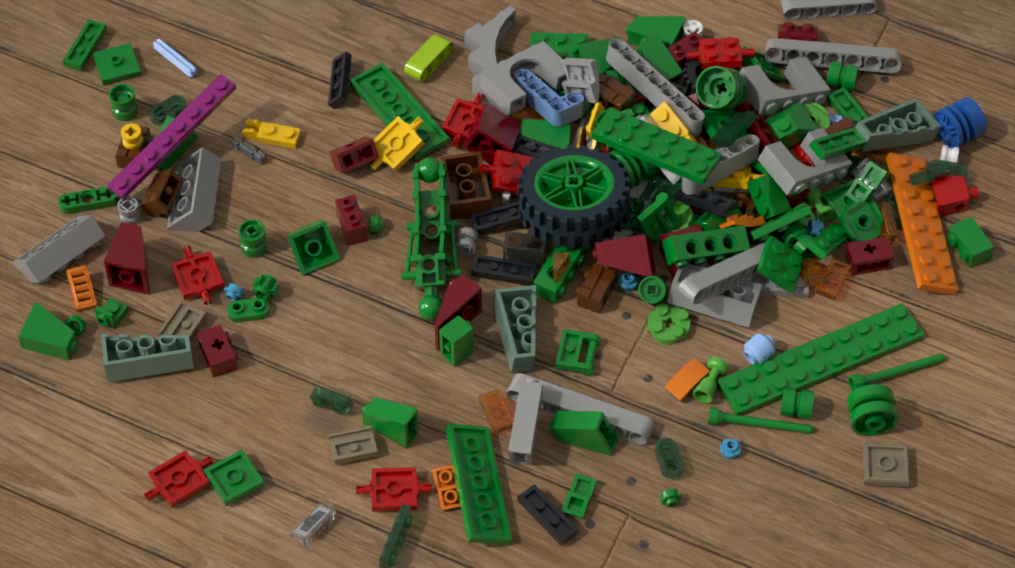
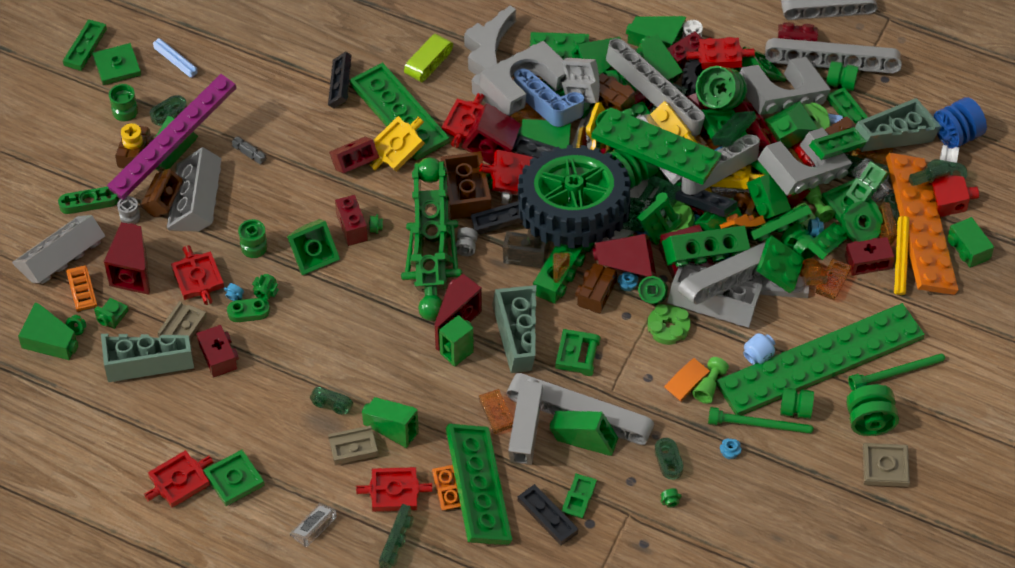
yellow hinge [242,118,301,149] -> none
black plate [471,254,537,286] -> none
none -> yellow axle [894,216,909,295]

